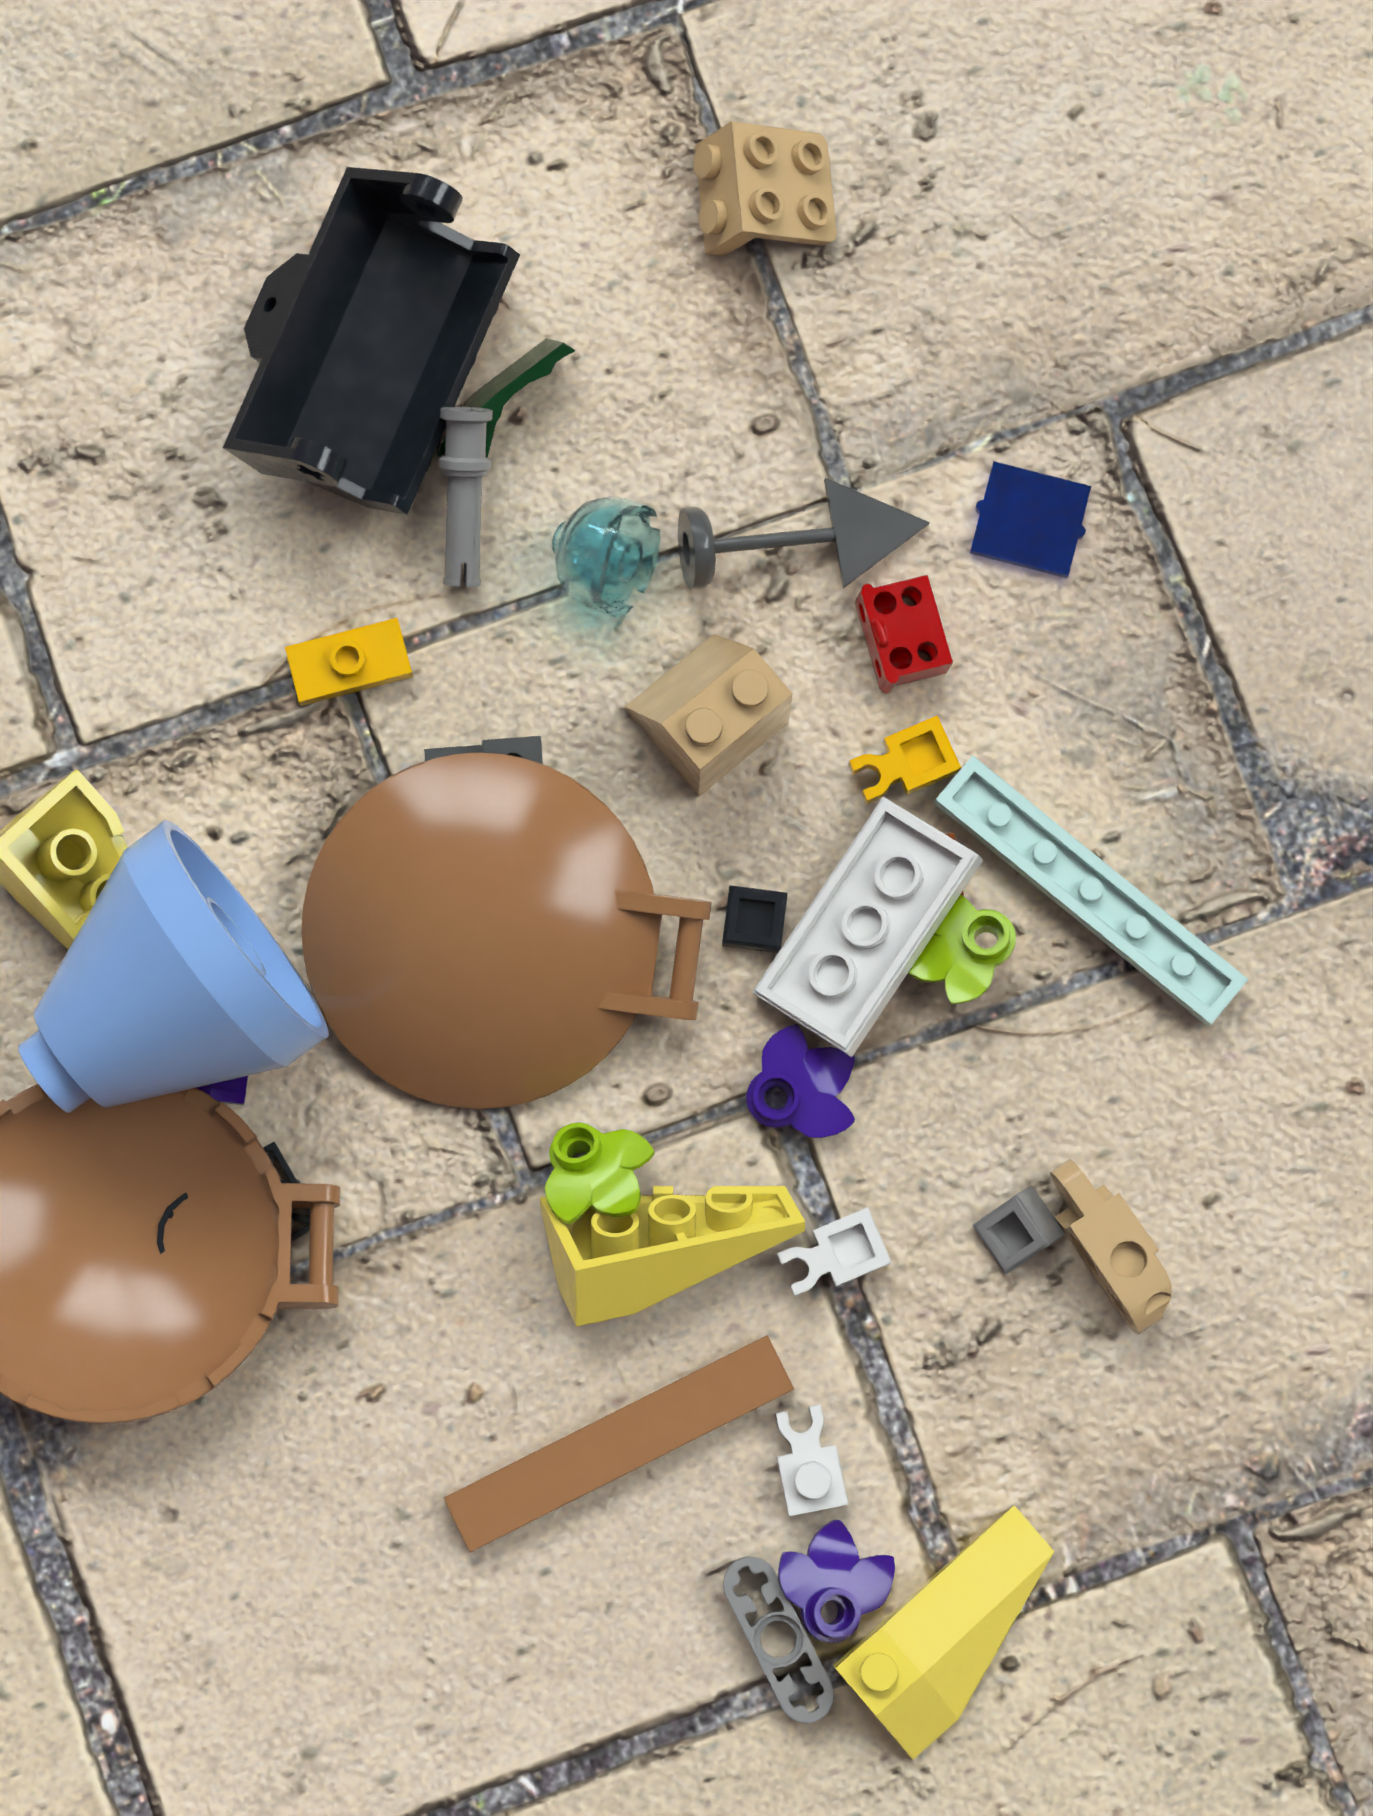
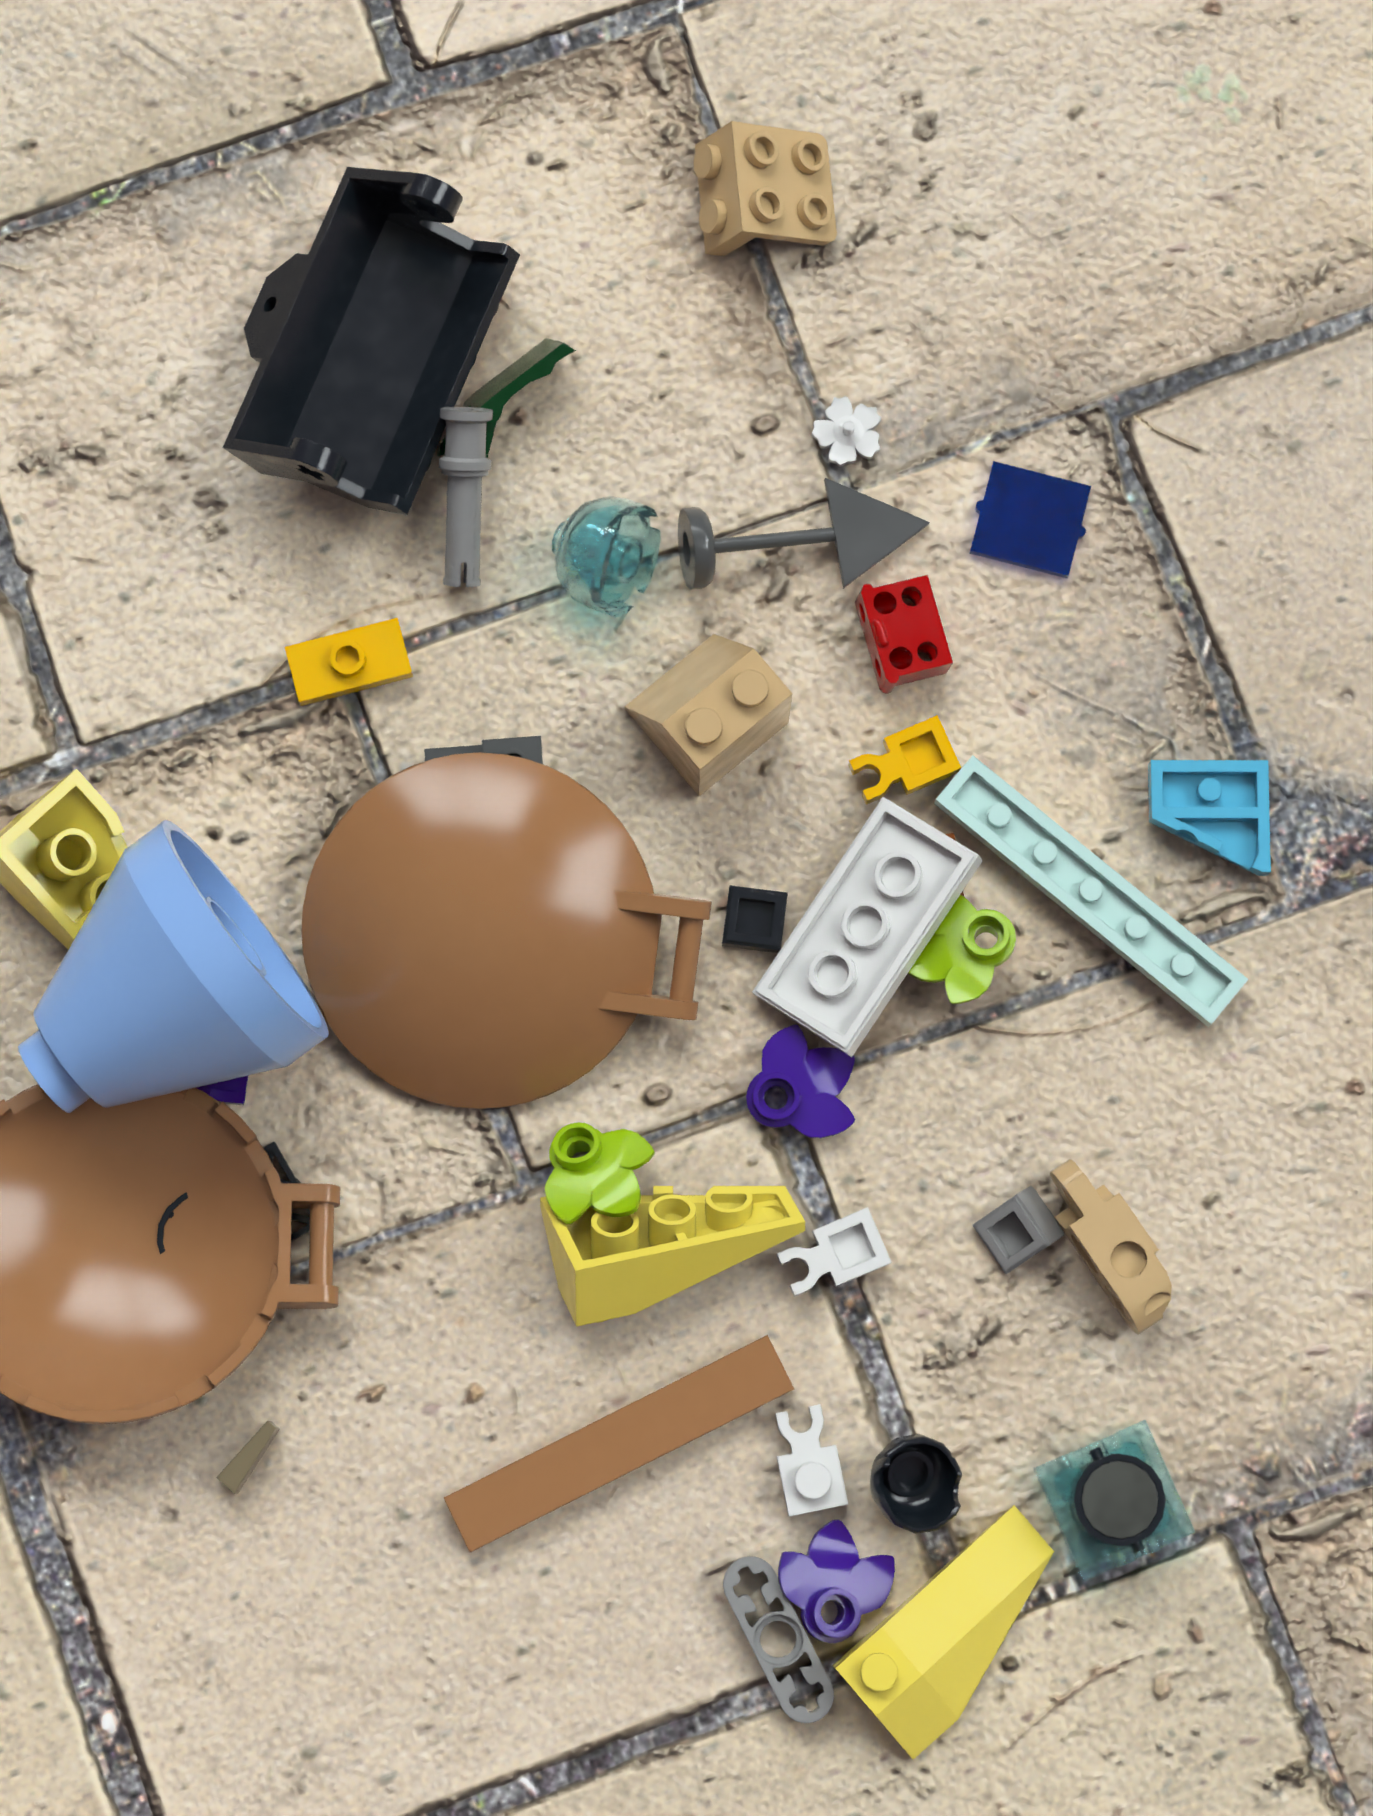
none -> dark tan piece [216,1421,280,1494]
none -> white plant [812,396,881,467]
none -> black hair [870,1434,962,1534]
none -> piece [1033,1420,1195,1581]
none -> medium azure wing [1148,760,1271,876]

